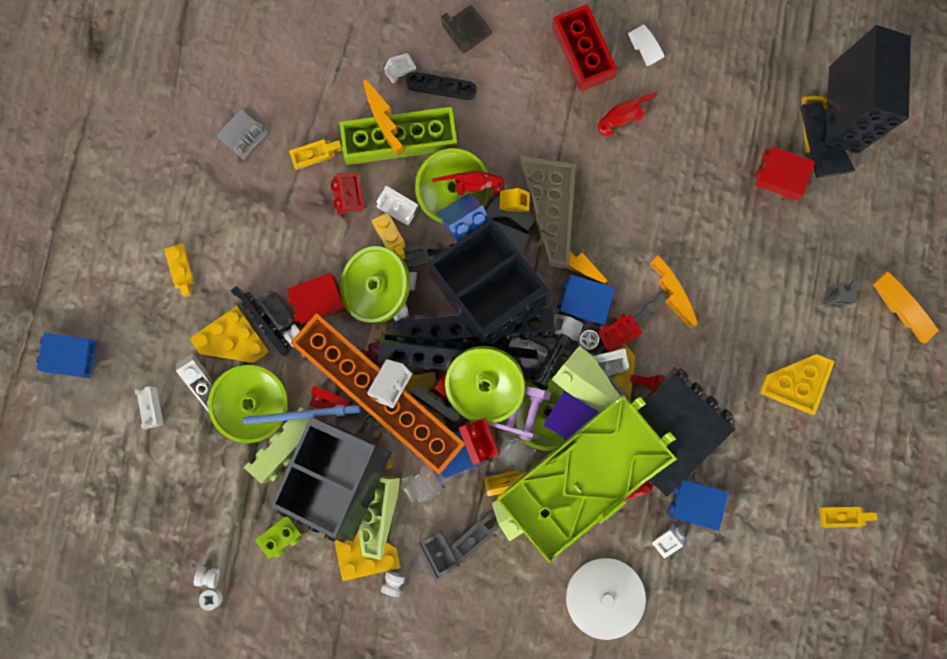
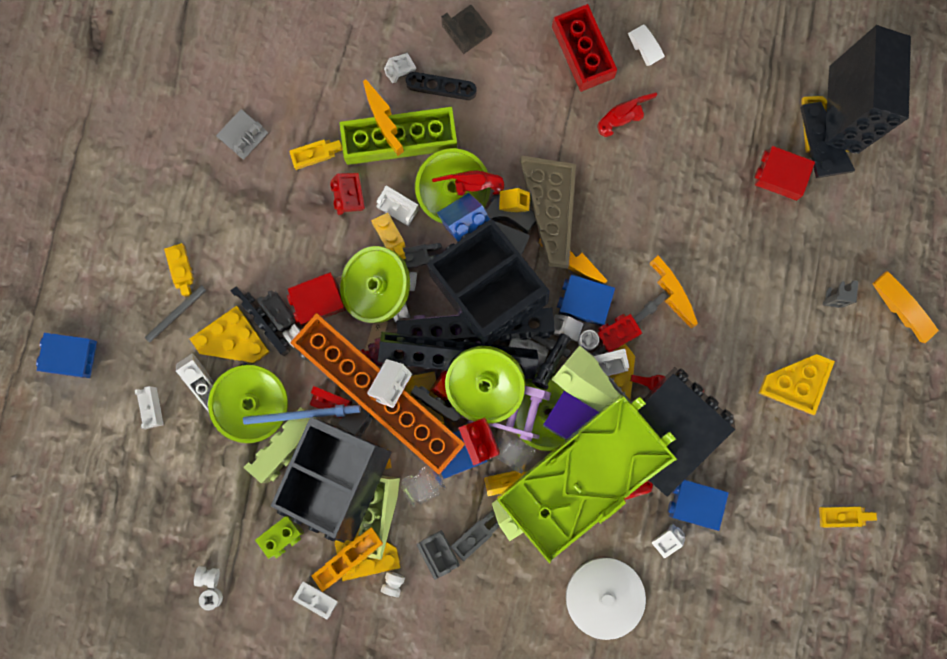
none -> dark grey bar [145,285,207,342]
none -> white hinge [292,581,338,619]
none -> light orange slope [311,527,383,592]

